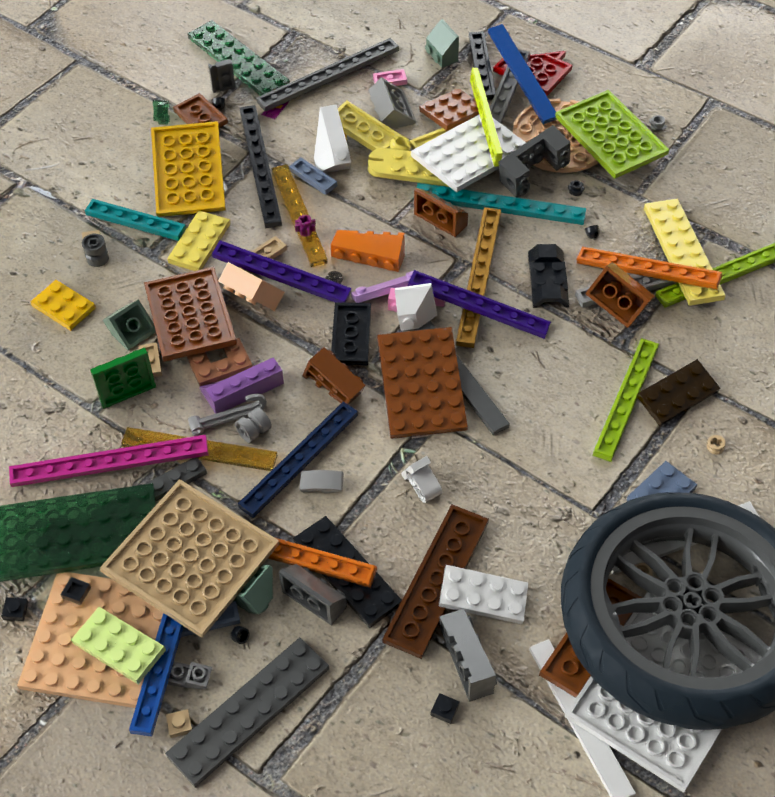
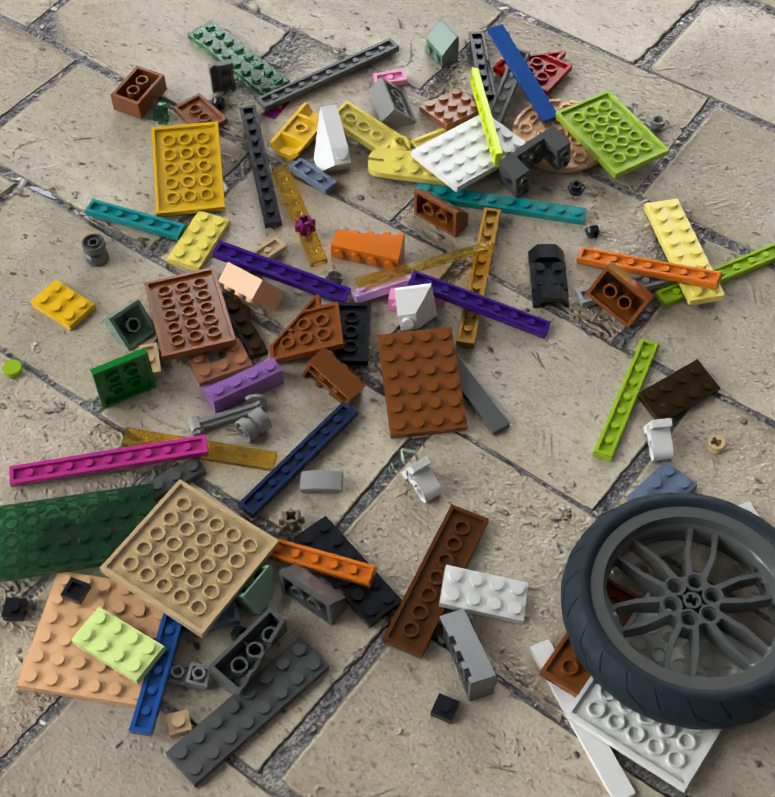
none -> lime tile [2,359,23,378]
none -> dark orange brick [111,66,167,119]
none -> dark grey wedge [208,607,287,696]
none -> dark brown plate [225,298,268,360]
none -> yellow piece [269,102,319,160]
none -> dark orange wing [269,294,345,364]
none -> dark tan gear [279,508,305,534]
none -> clear yellow tile [354,241,495,288]
none -> white tile [643,418,674,461]

